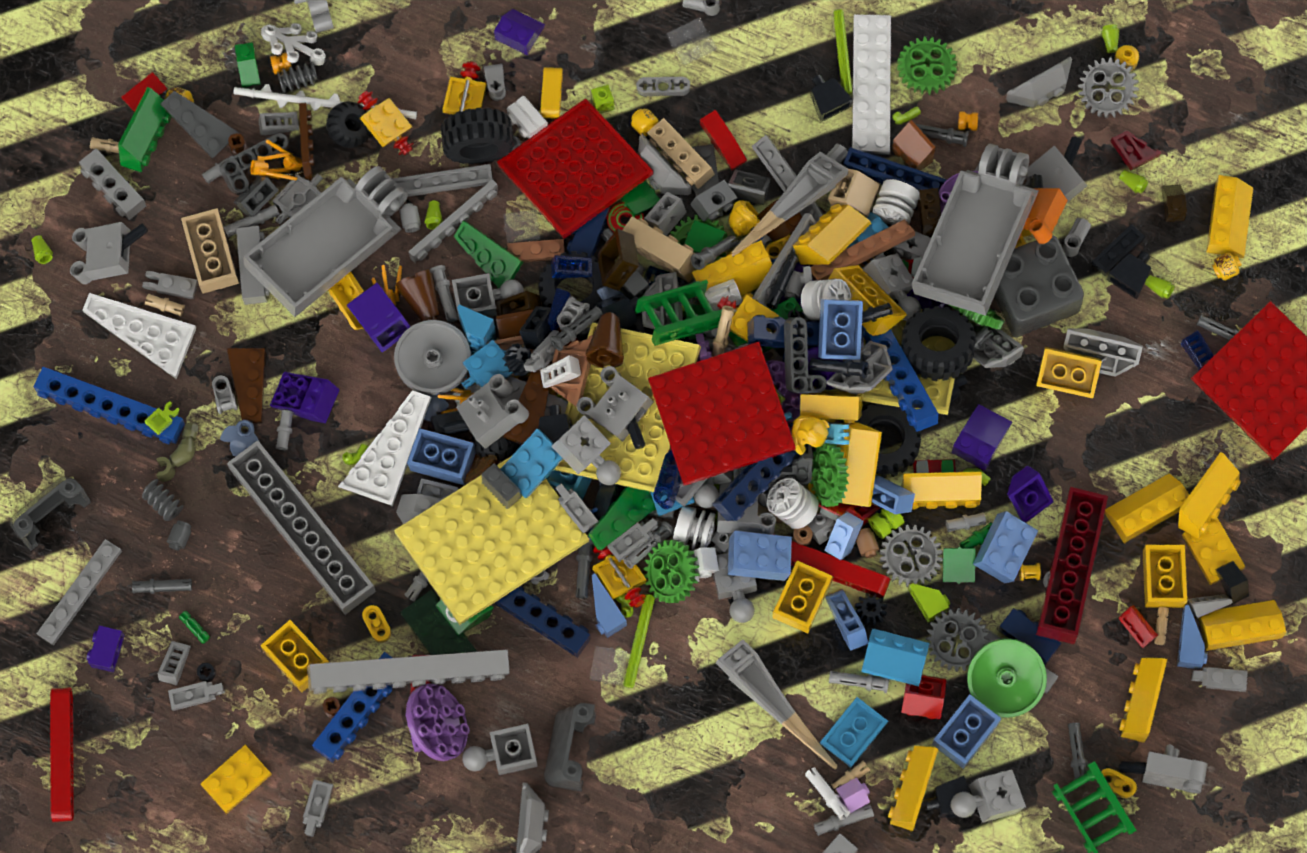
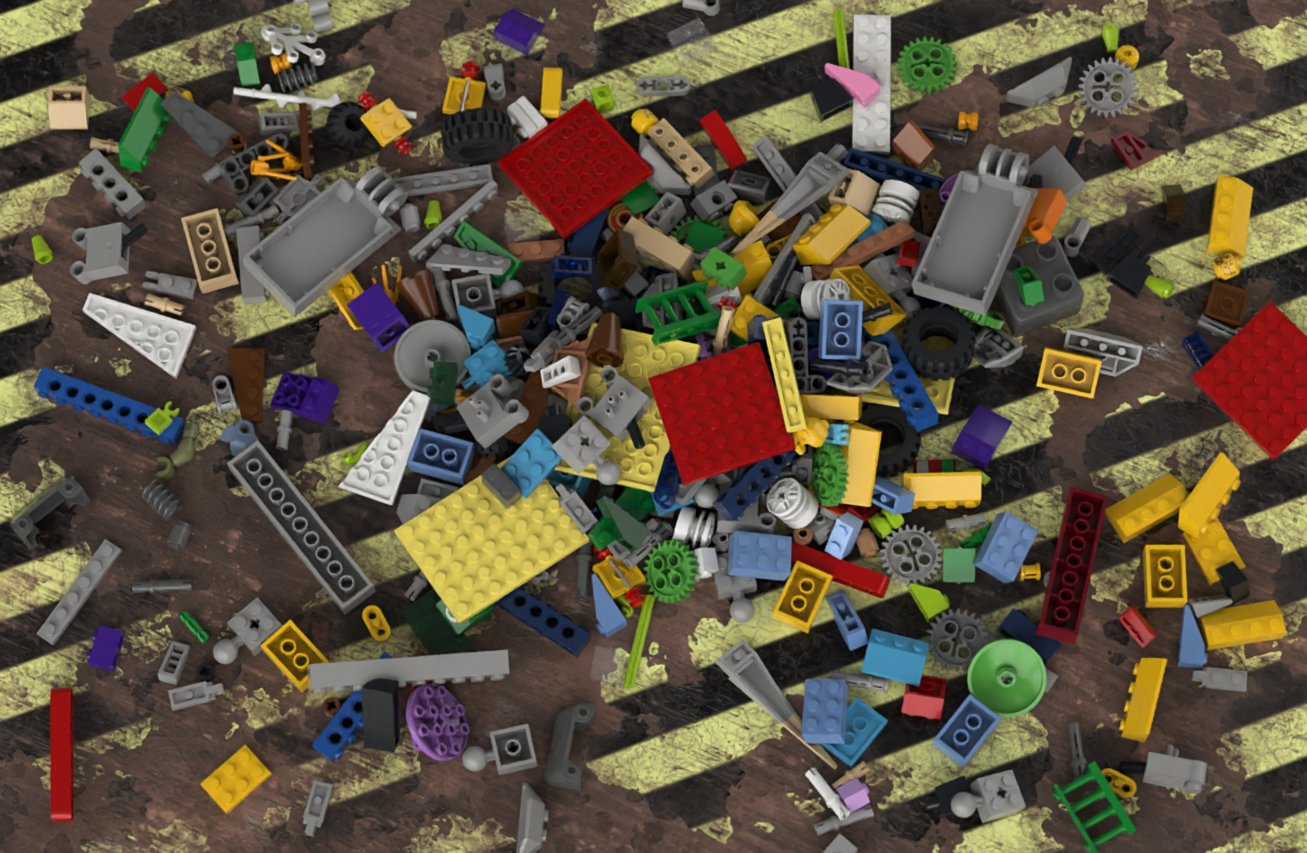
black gear [855,593,887,626] -> none
yellow slope [888,746,938,831] -> none
lime arm [892,107,921,125] -> none
dark purple slope [1007,465,1054,523] -> none
lime cone [1119,170,1148,194] -> none
tan axle [1154,607,1169,645] -> none
none -> tan slope [48,86,90,129]
none -> light grey brick [213,597,282,664]
none -> black brick [362,678,400,753]
none -> light grey wing [426,244,511,275]
none -> clear green brick [428,361,458,405]
none -> dark green slope [596,496,650,553]
none -> bright green brick [700,247,747,291]
none -> light yellow plate [762,317,807,433]
none -> medium blue brick [801,679,849,743]
none -> bright pink slope [825,63,881,108]
none -> red plate [897,240,920,267]
none -> green slope [1012,265,1044,305]
none -> reddish brown plate [1203,281,1251,328]

